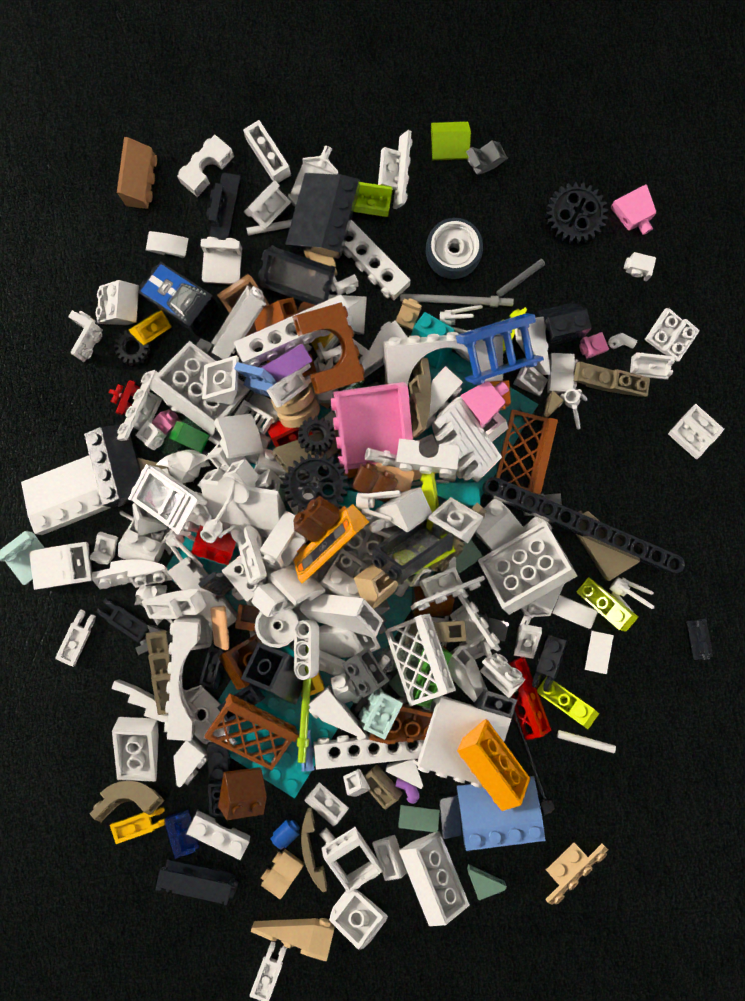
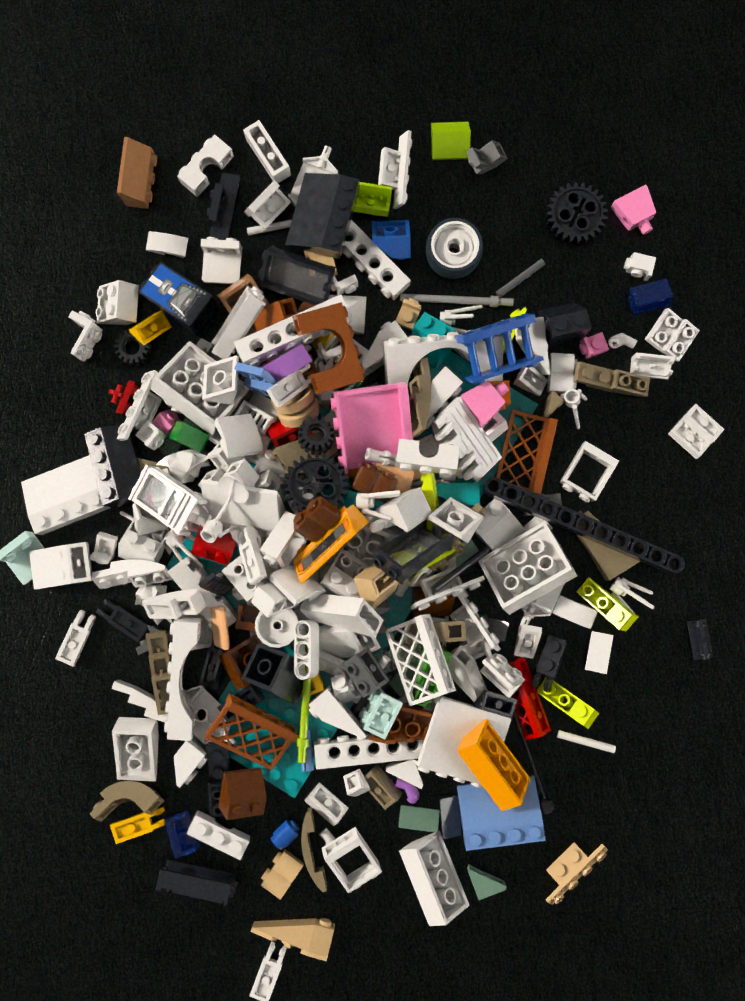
white slope [329,890,388,950] -> none
white slope [372,835,407,881] -> none
none -> blue slope [372,220,411,260]
none -> black bar [431,545,491,593]
none -> white window [559,441,619,503]
none -> clear blue hinge [628,278,674,315]

